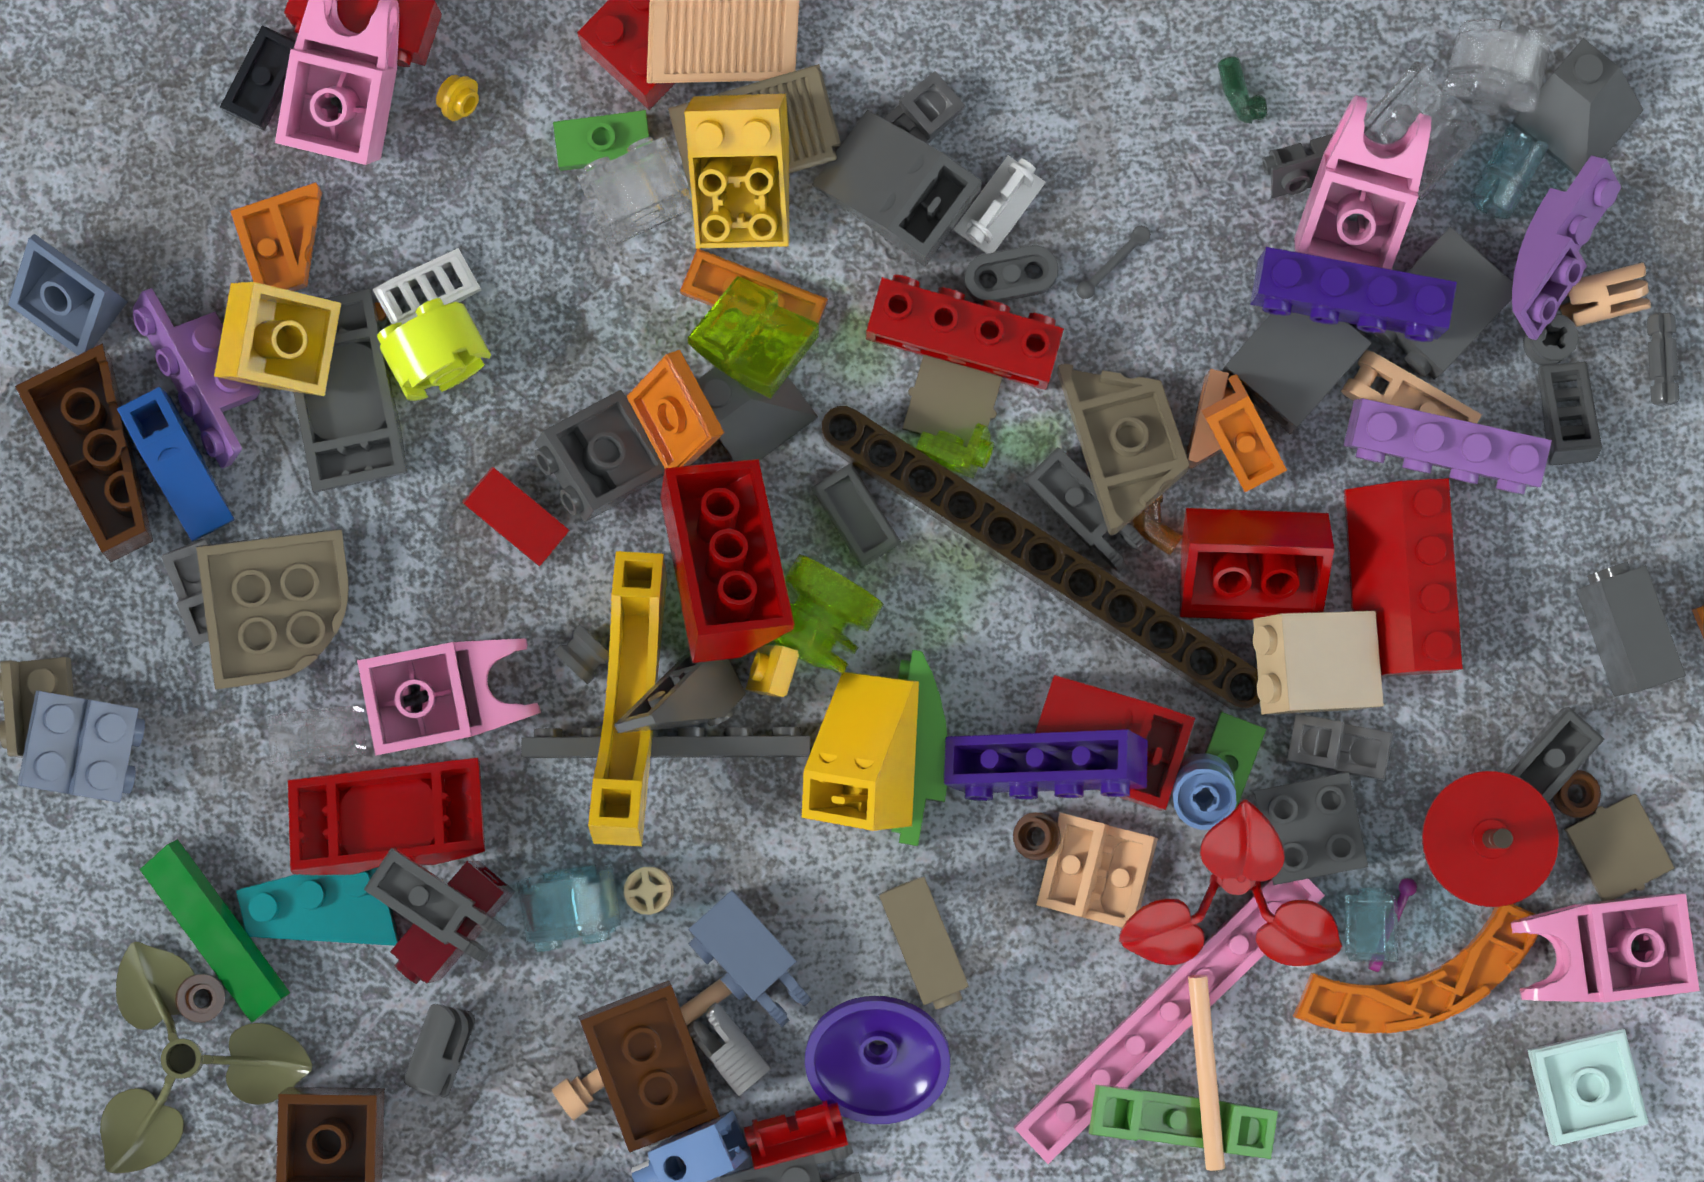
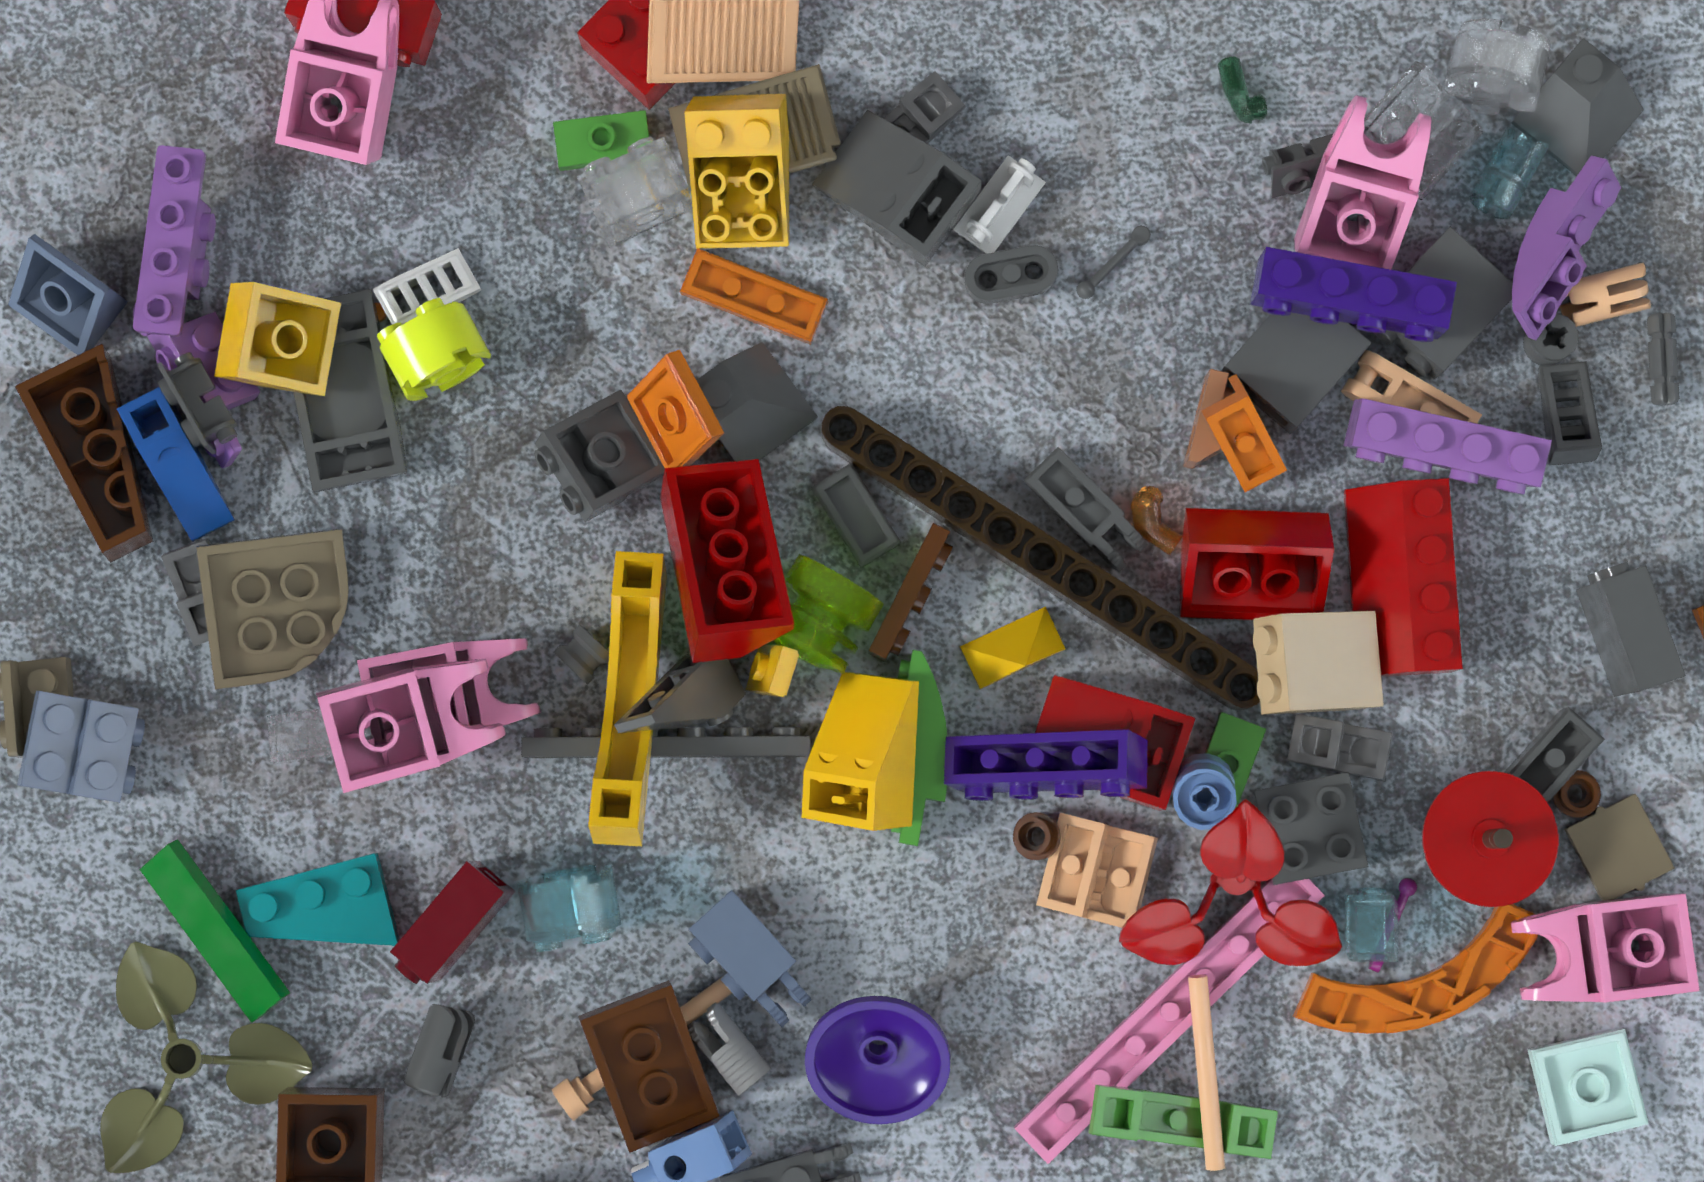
plate [175,974,225,1023] -> none
black plate [220,25,296,131] -> none
orange wing [230,182,322,291] -> none
red slope [288,758,485,875] -> none
dark grey hinge [364,848,506,963] -> none
yellow plate [436,75,479,121] -> none
red slope [462,467,570,567] -> none
tan wheel [624,867,674,915] -> none
clear neon green slope [687,276,819,399] -> none
red hinge [744,1100,848,1170] -> none
red brick [866,275,1064,390] -> none
dark tan window [878,876,969,1010] -> none
dark tan piece [902,355,1002,452] -> none
clear neon green bracket [916,423,994,479] -> none
dark tan wing [1057,364,1189,535] -> none
none -> medium lavender bracket [133,145,216,337]
none -> dark grey hinge [157,352,238,455]
none -> bright pink brick [316,659,506,793]
none -> reddish brown plate [868,523,953,662]
none -> yellow slope [960,606,1066,690]

